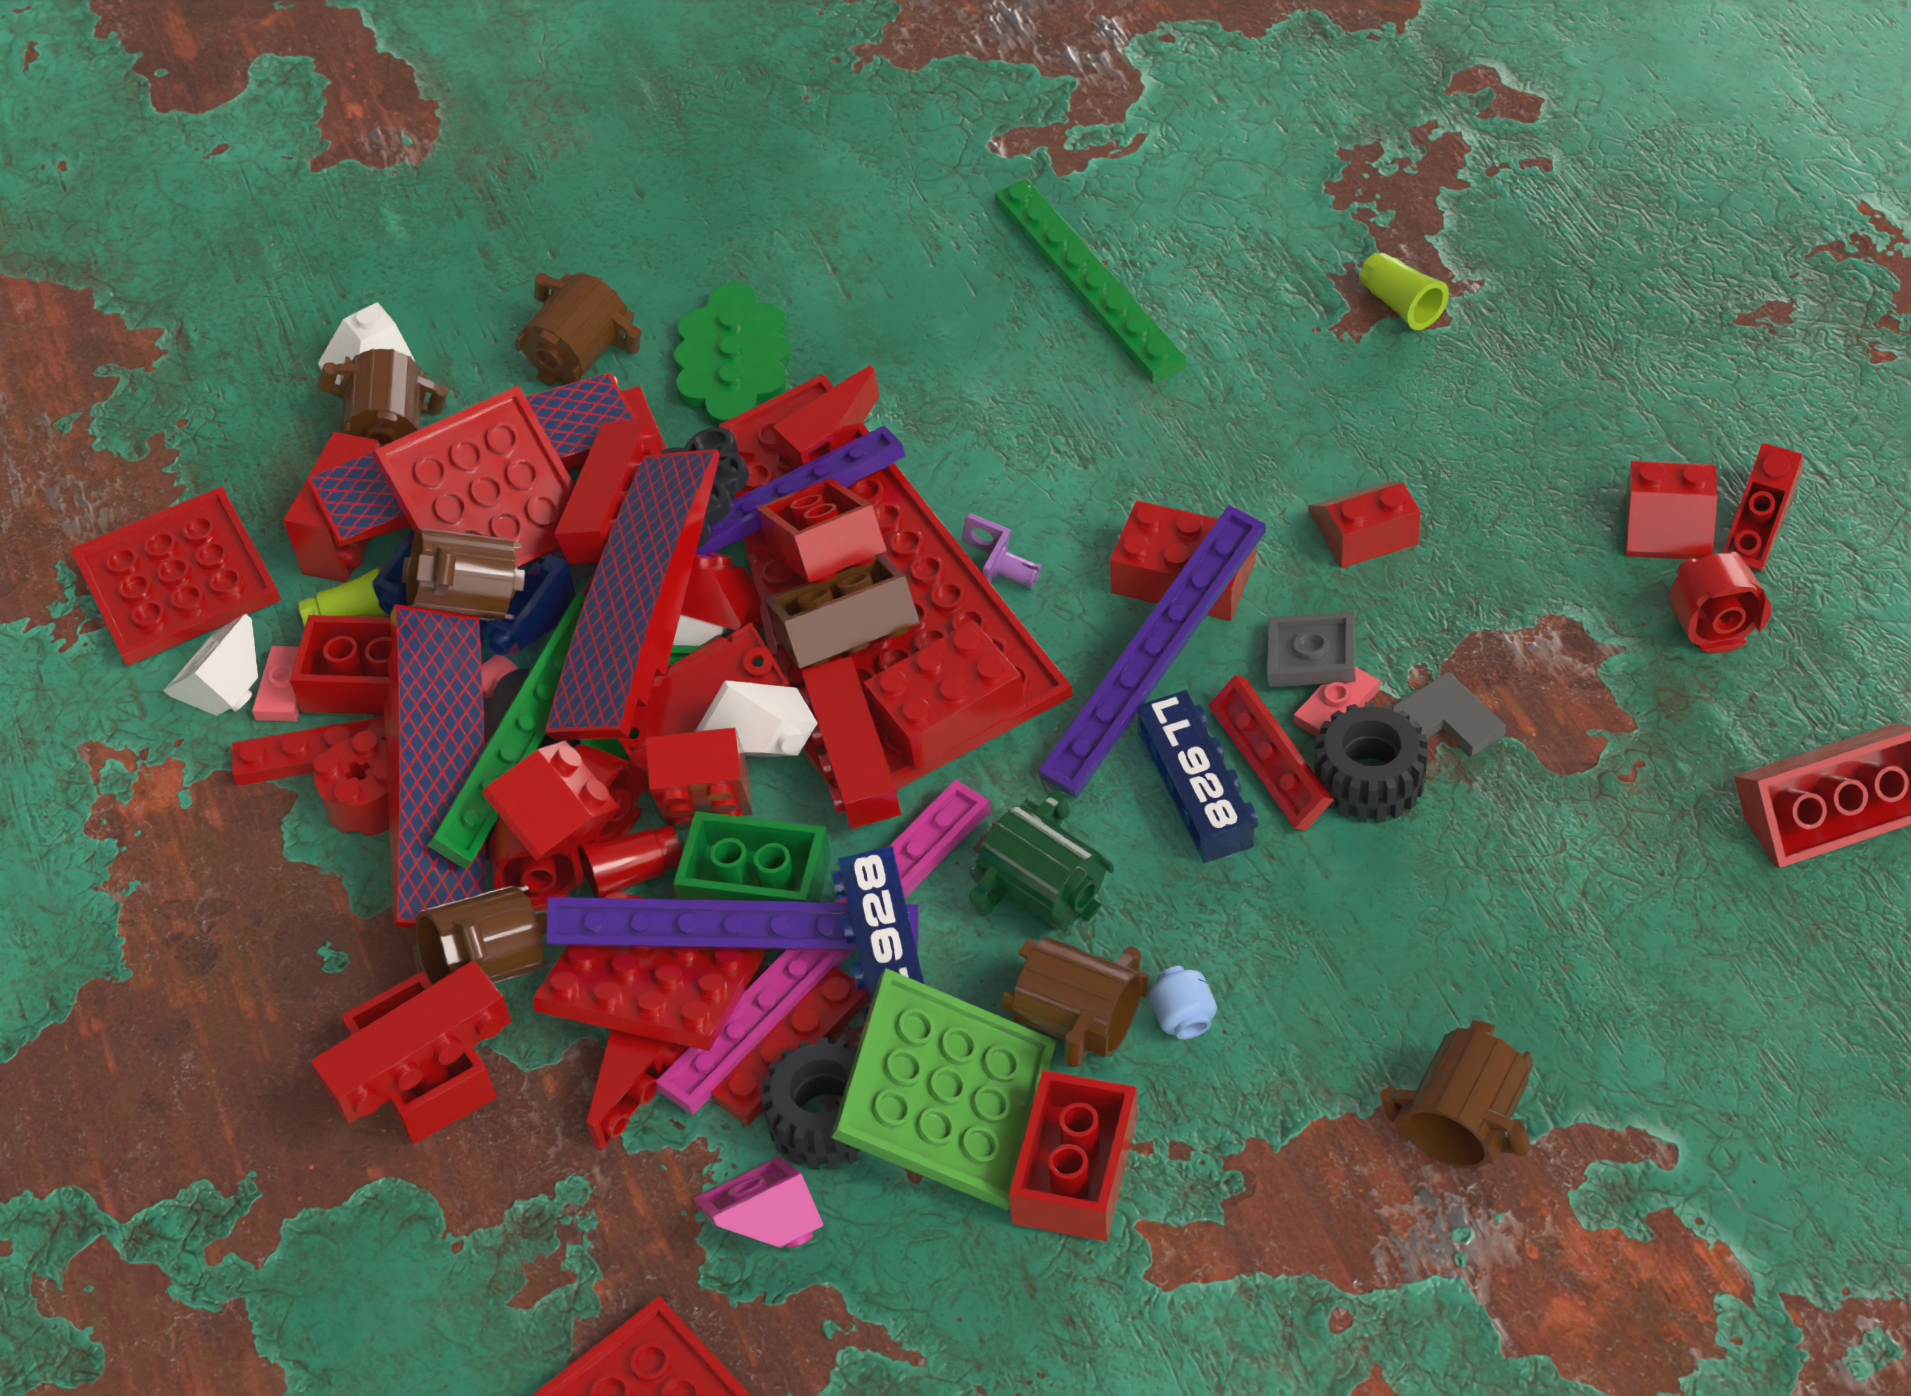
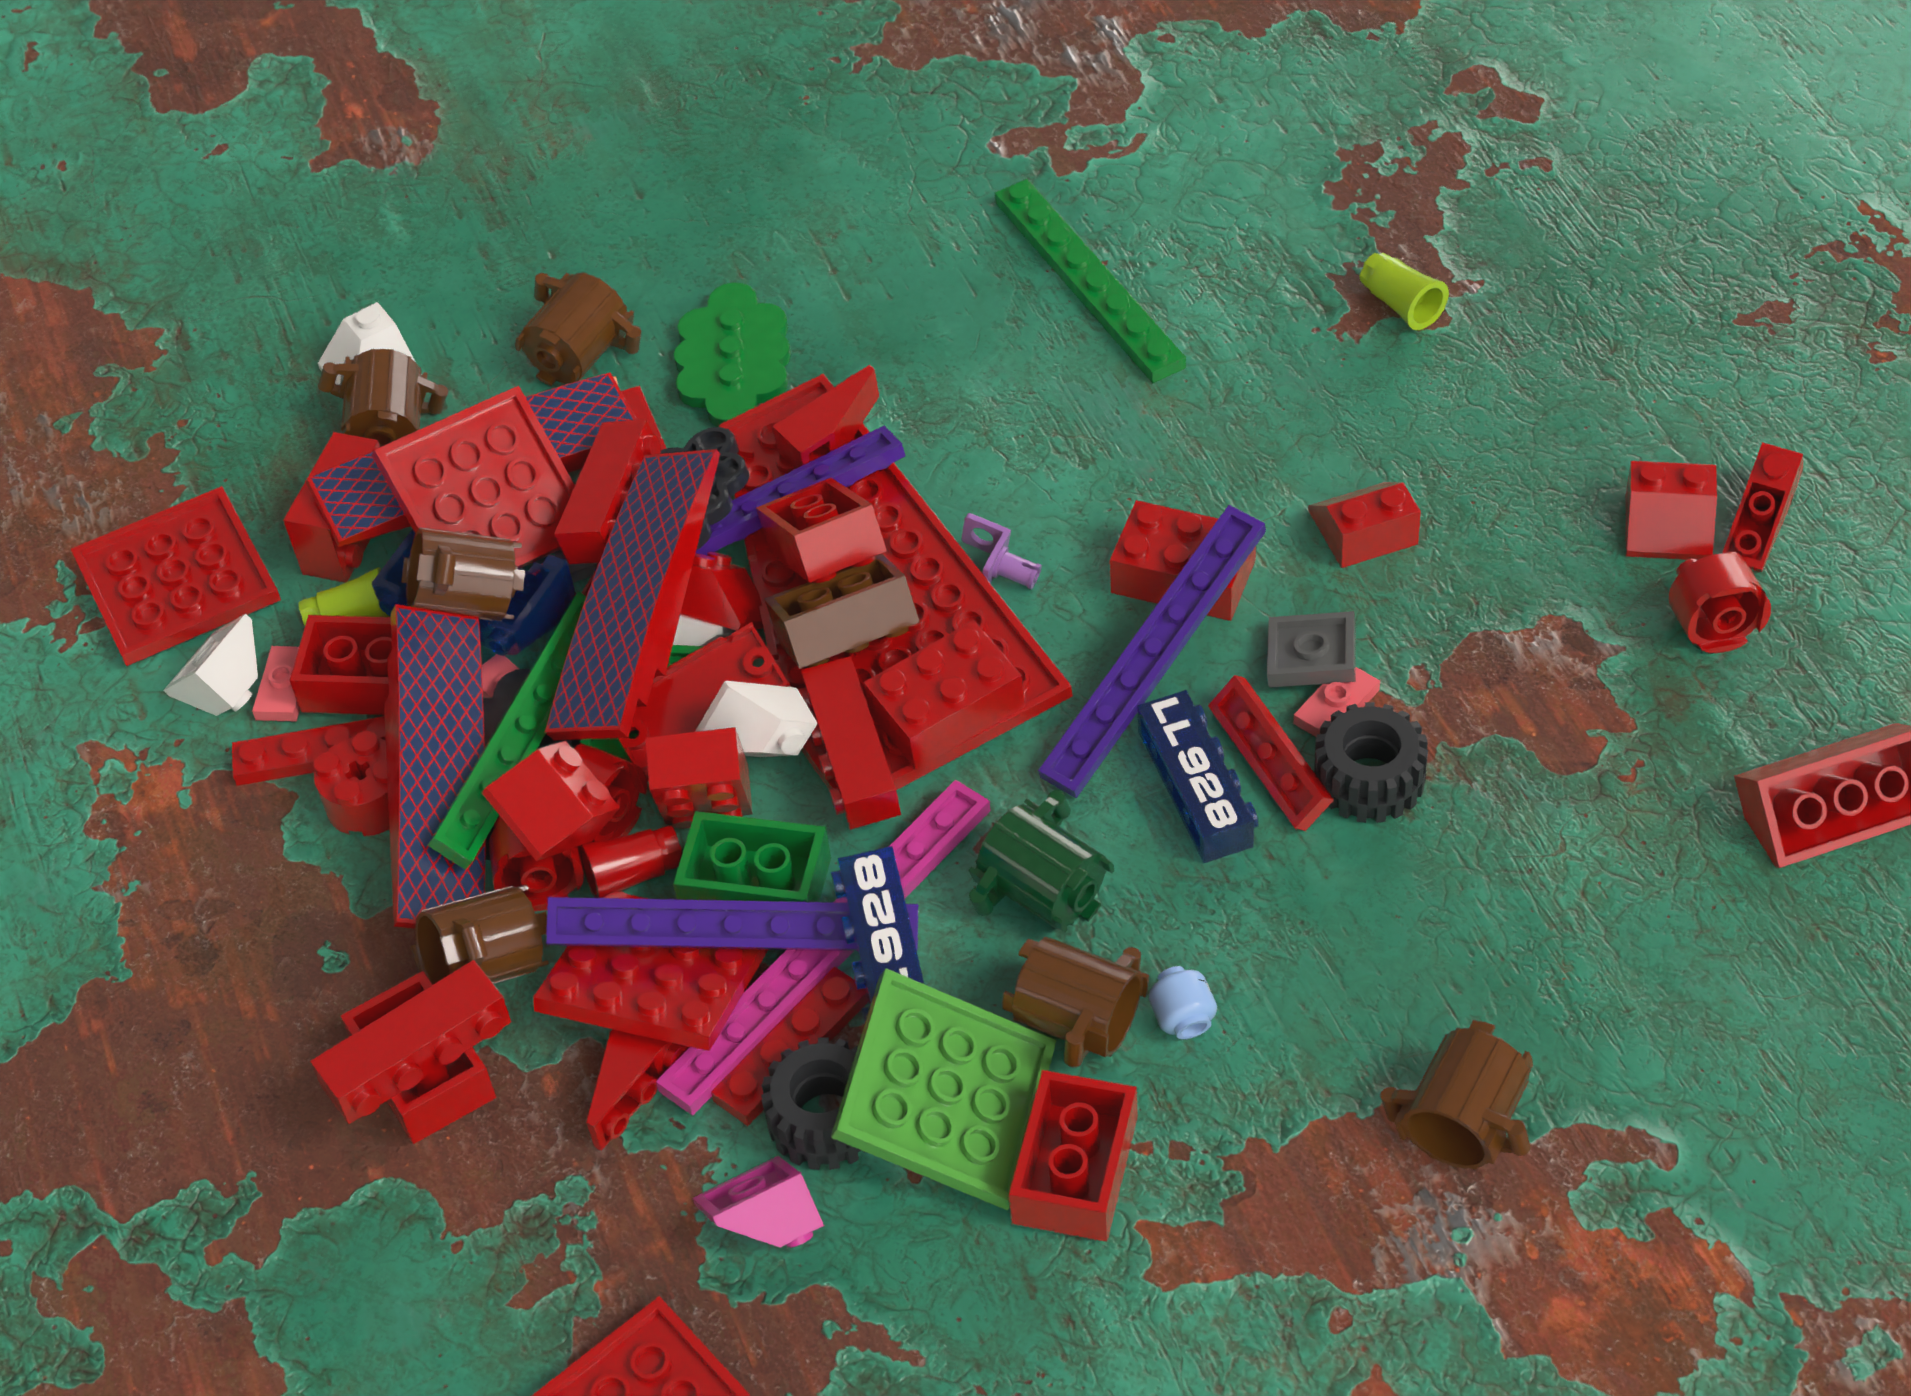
dark grey tile [1393,672,1506,756] -> none

